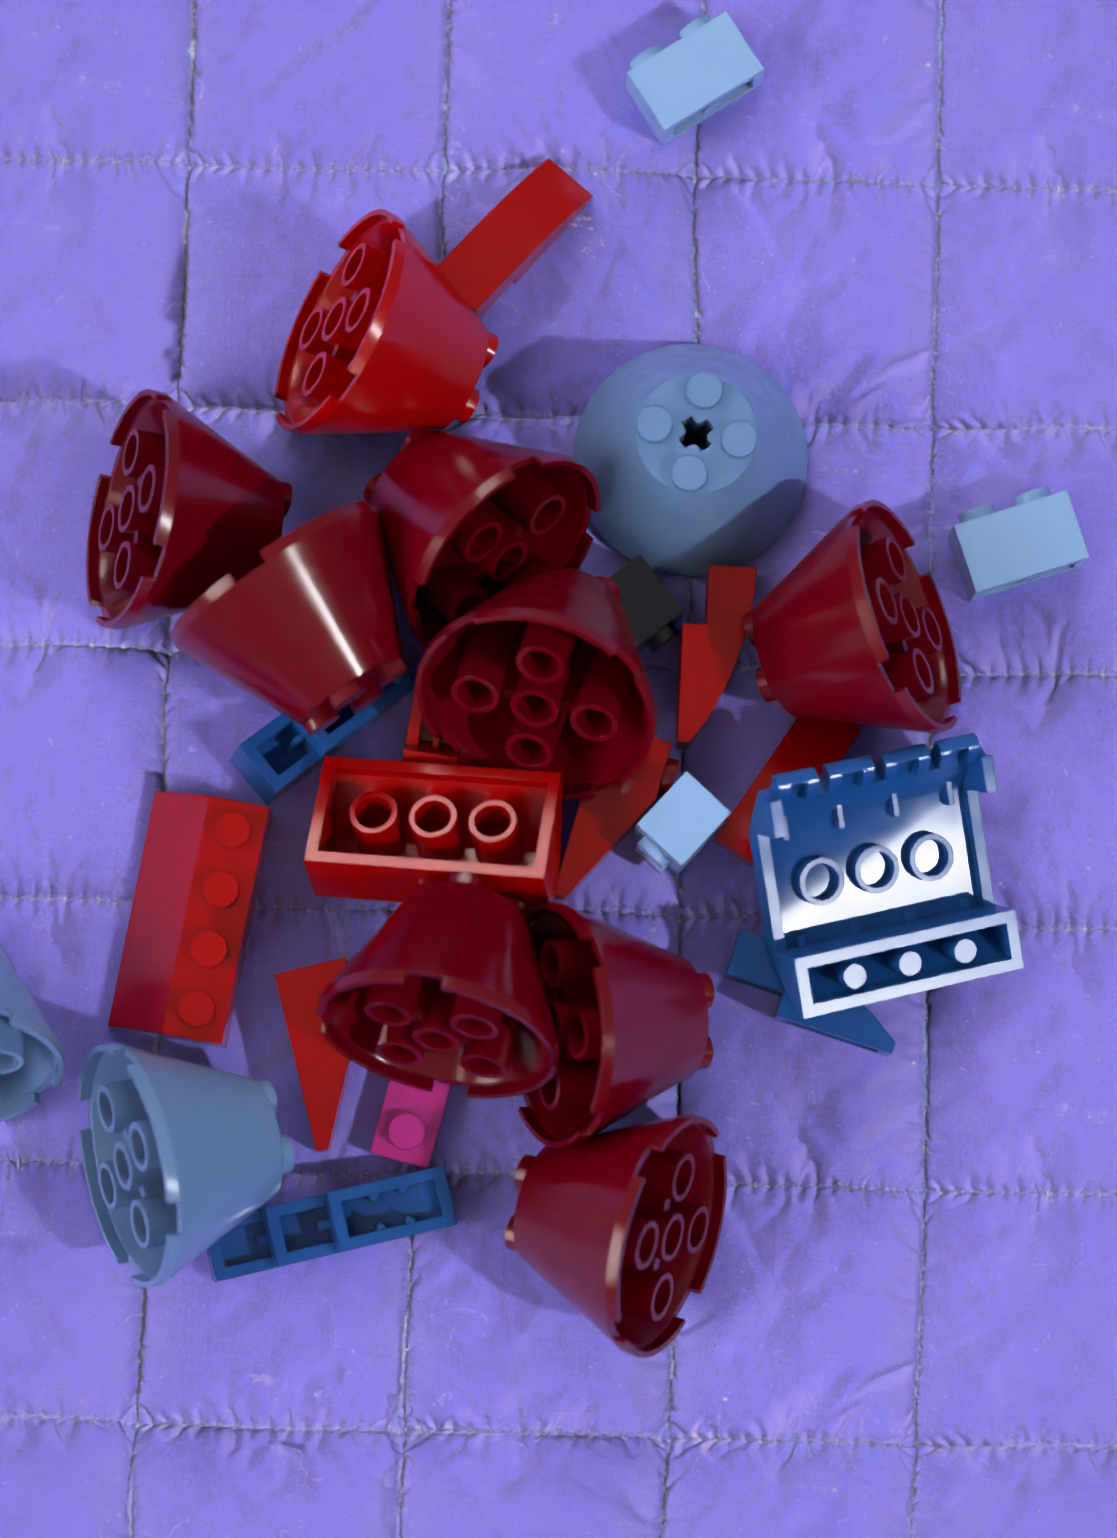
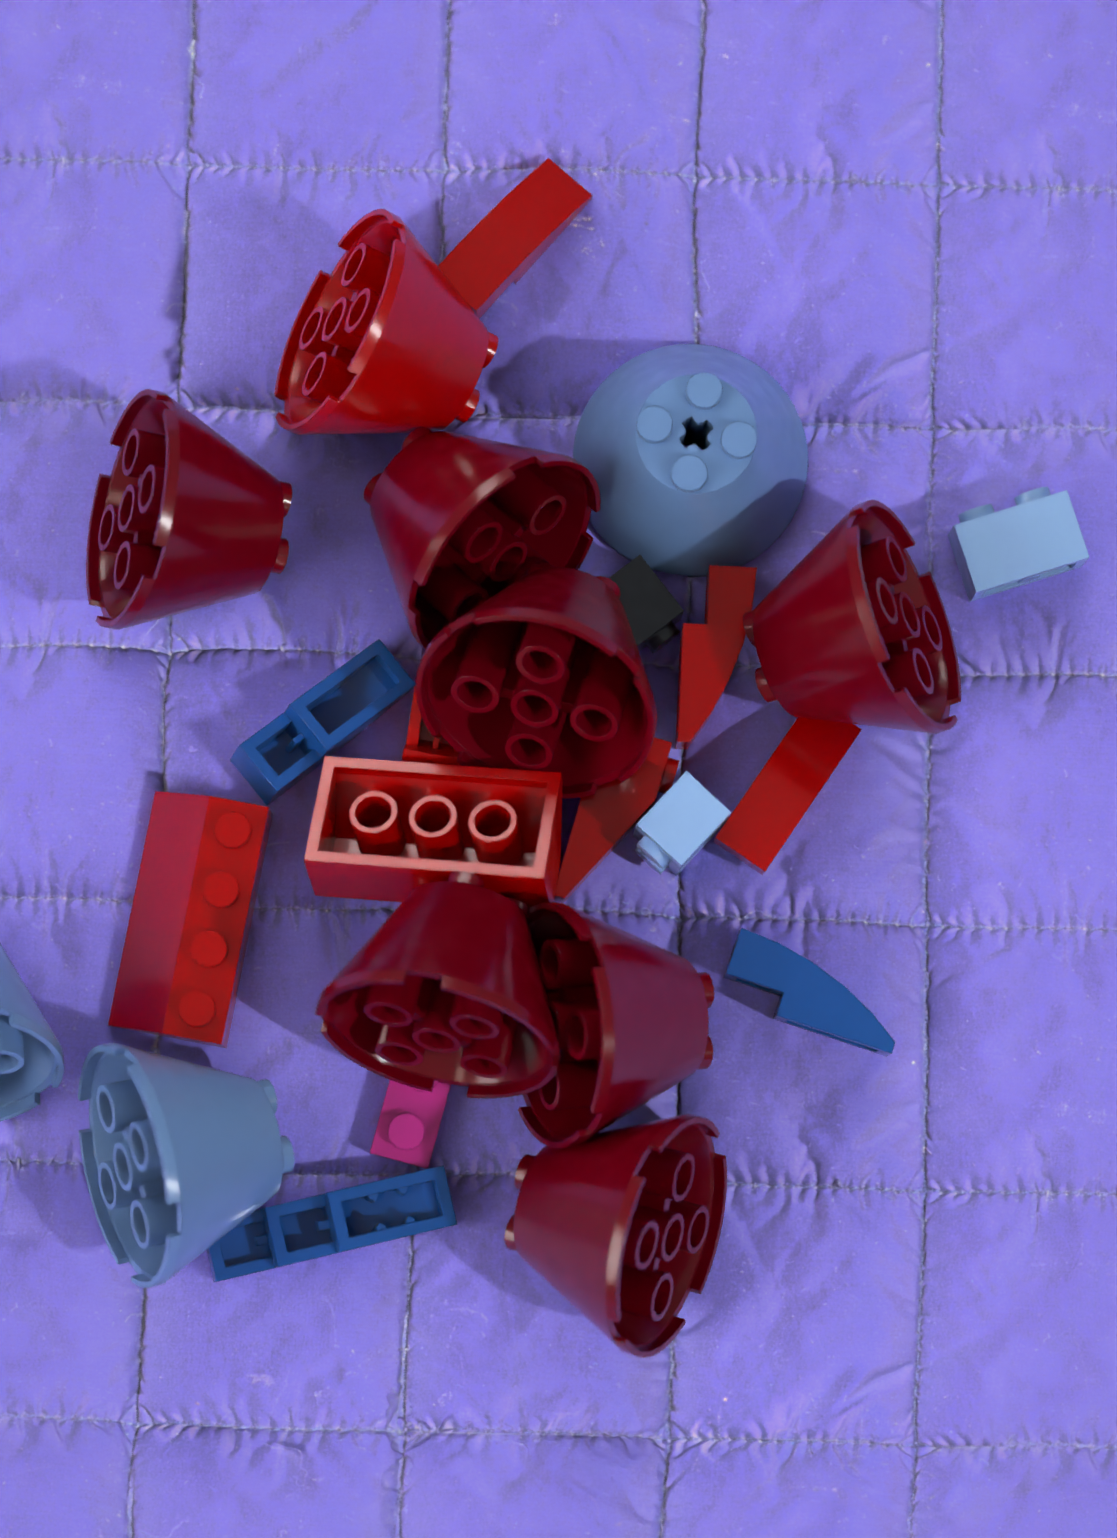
dark red cone [170,501,409,736] -> none
red slope [274,957,352,1153] -> none
light blue brick [625,11,764,146] -> none
blue slope [748,733,1024,1019] -> none

